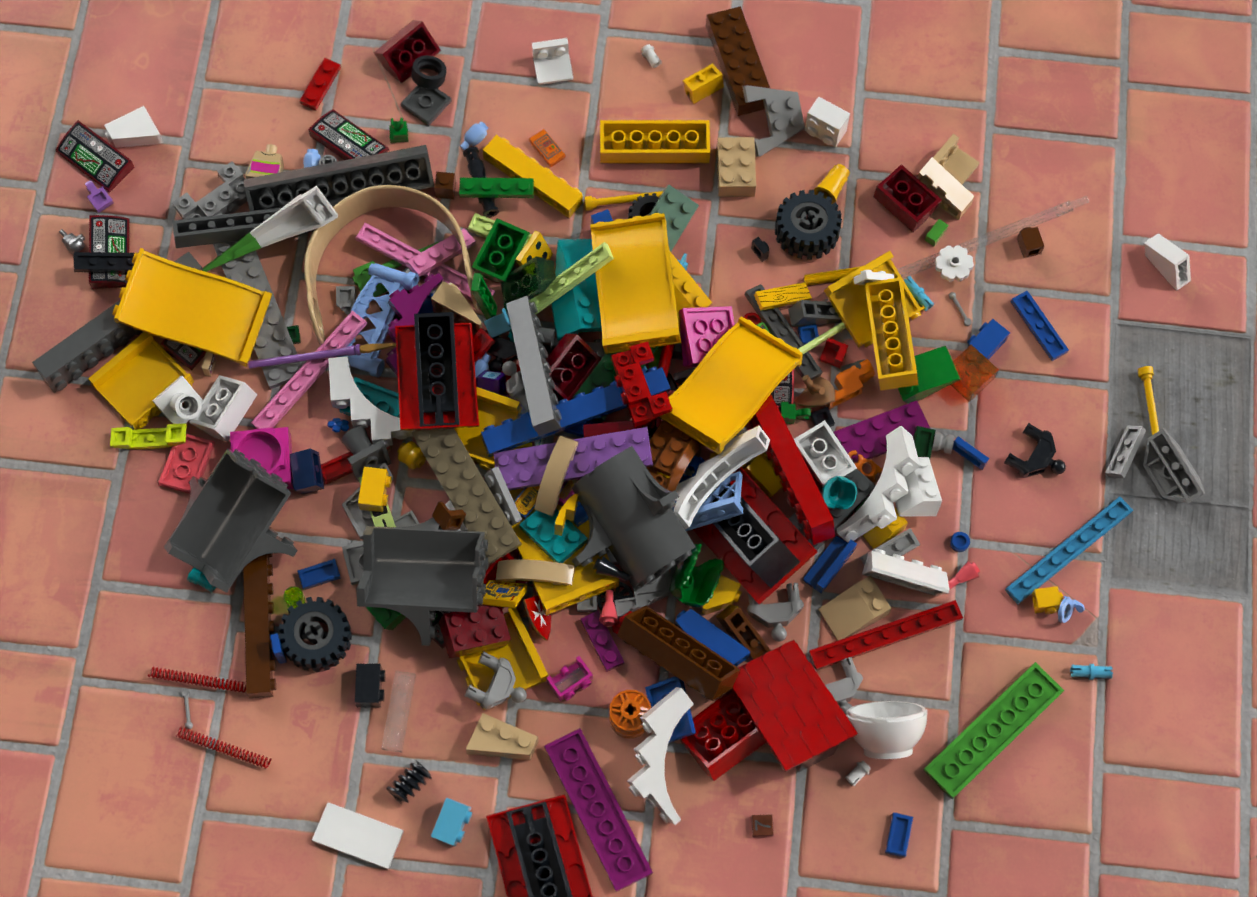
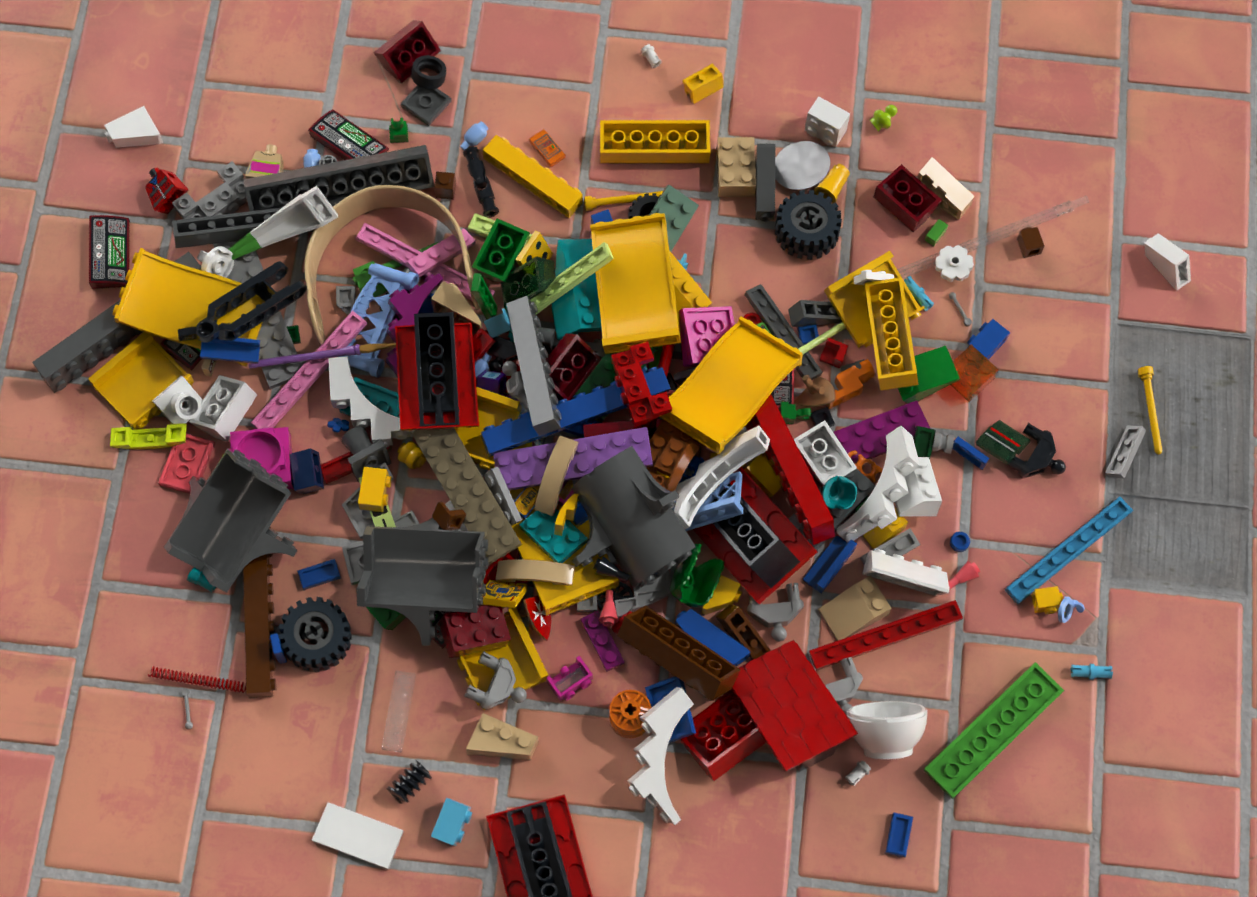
slope [55,120,135,193] -> none
flat silver piece [59,229,85,254] -> none
black plate [73,252,135,273] -> none
medium lavender plate [85,180,114,213] -> none
red piece [176,726,272,769] -> none
clear neon green wheel [283,586,306,609] -> none
red plate [300,58,341,111] -> none
black brick [355,664,386,708] -> none
green plate [459,178,534,198] -> none
white bracket [532,38,573,85] -> none
magenta plate [544,728,653,892] -> none
reddish brown brick [706,6,770,116] -> none
light grey wing [742,85,805,157] -> none
black plate [751,237,770,262] -> none
copper tile [752,815,773,837] -> none
yellow tile [754,282,812,311] -> none
yellow axle [804,266,862,285] -> none
tan bracket [933,134,979,185] -> none
blue plate [1011,290,1069,361] -> none
light grey wedge [1143,428,1205,504] -> none
none -> red torso [146,168,189,214]
none -> black tile [178,327,197,341]
none -> black piece [196,261,307,343]
none -> white tile [197,246,234,278]
none -> blue panel [200,338,260,364]
none -> dark grey slope [755,144,776,221]
none -> sticker [775,141,830,190]
none -> lime animal [870,105,897,131]
none -> clear green slope [976,420,1030,465]

